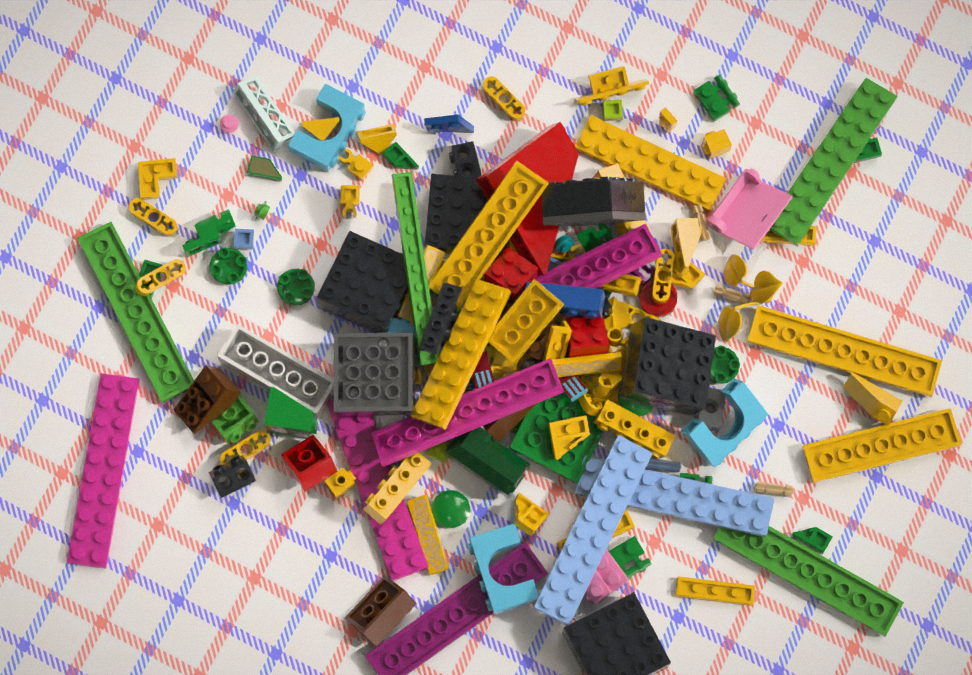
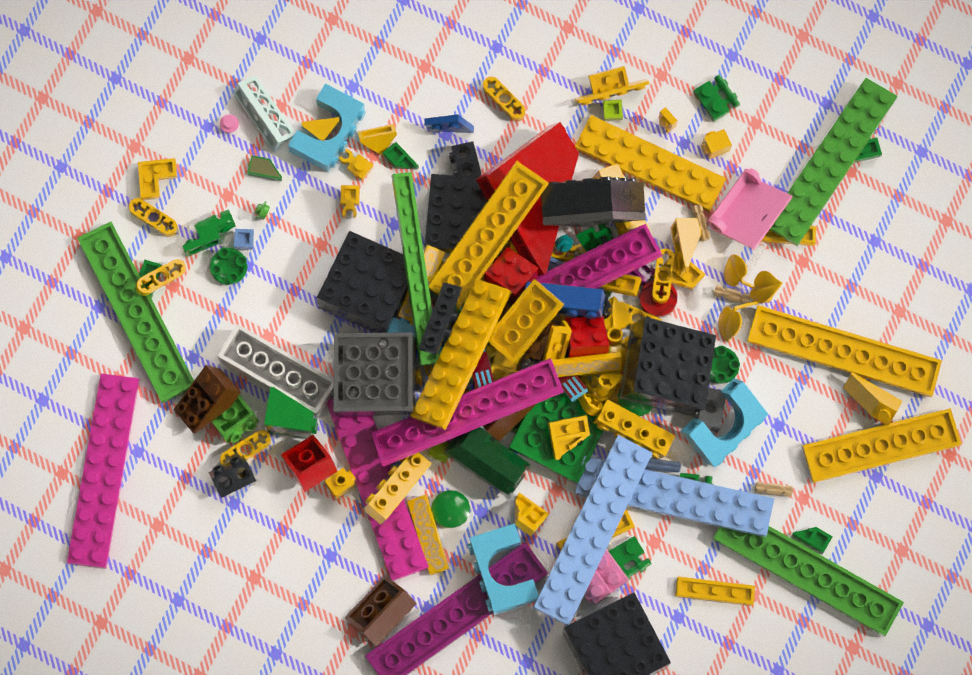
green dish [277,268,315,306] -> none

